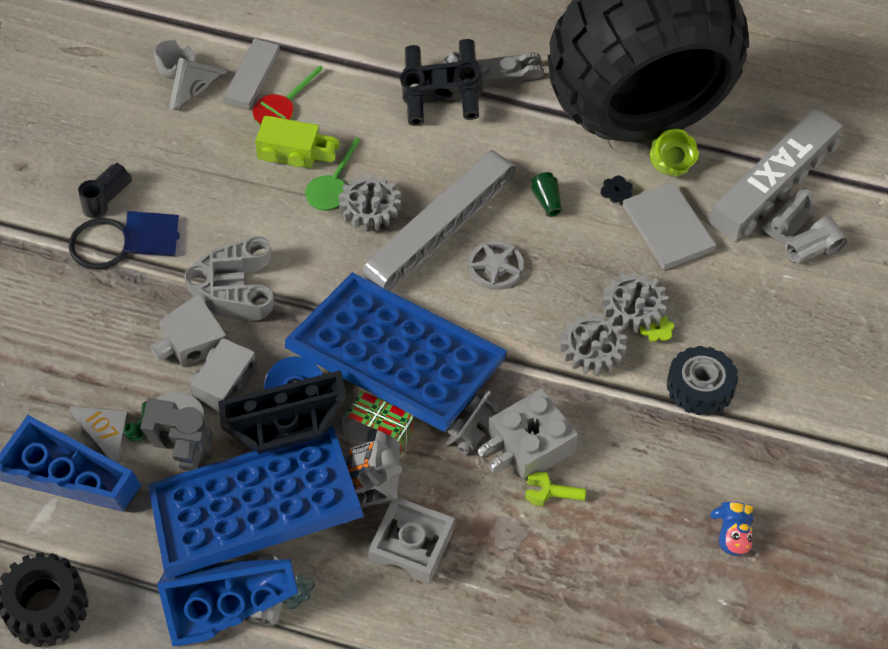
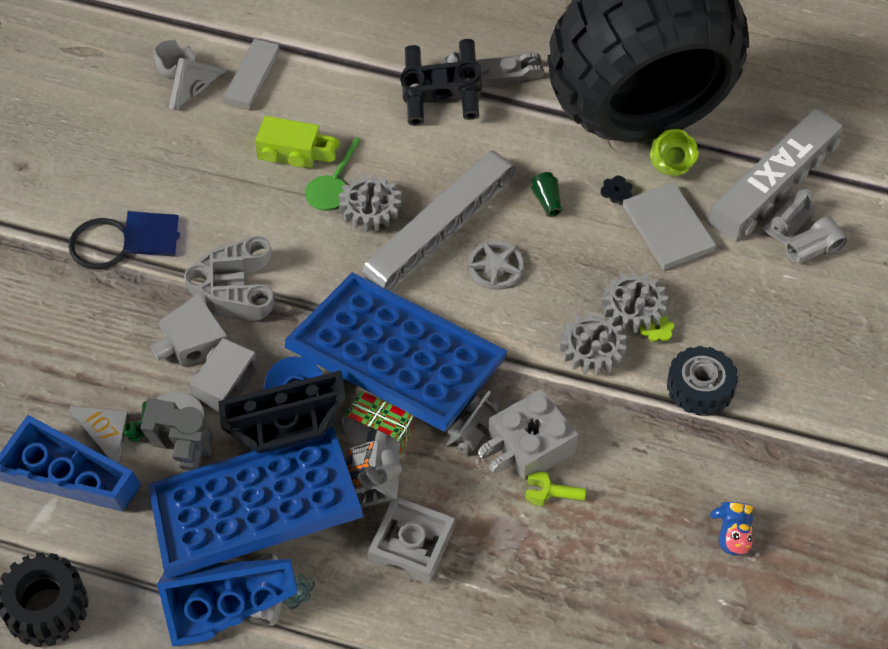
black piece [78,162,132,218] -> none
red piece [252,66,323,126] -> none

